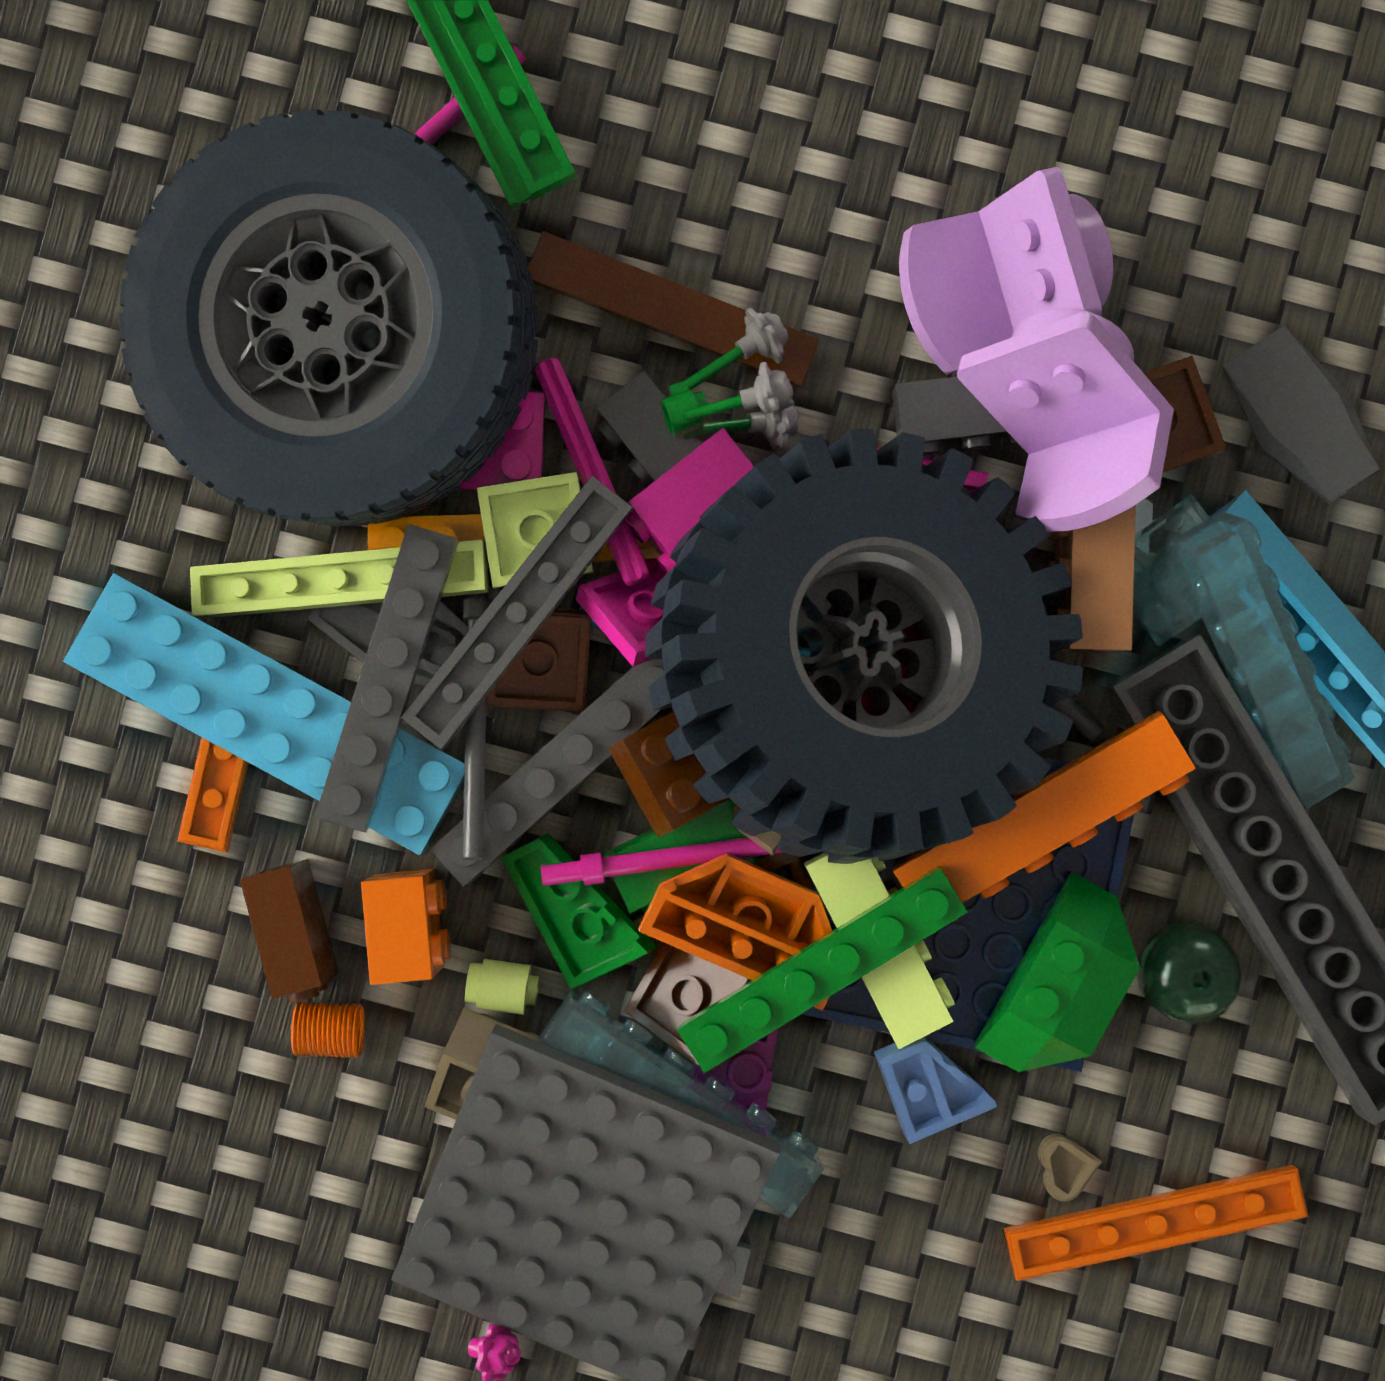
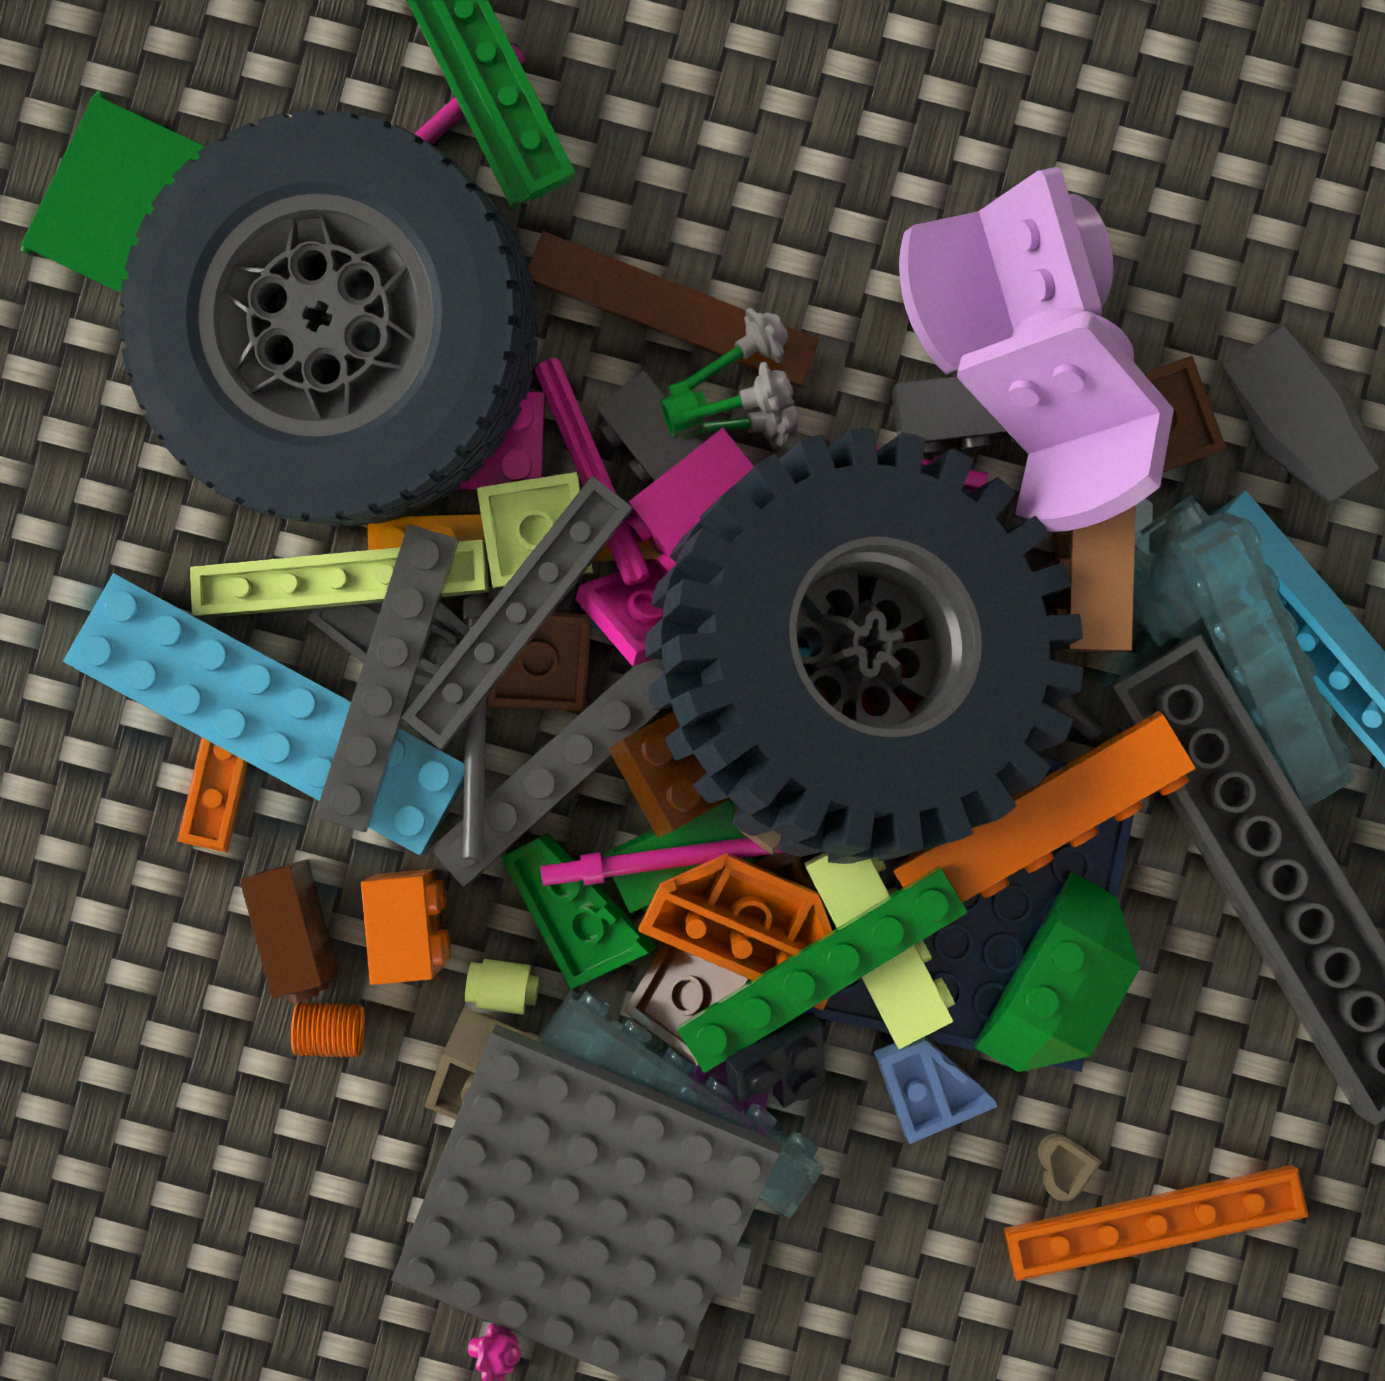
clear green cylinder [1137,923,1242,1024] -> none
none -> green piece [20,91,205,293]
none -> black plate [725,1011,825,1108]

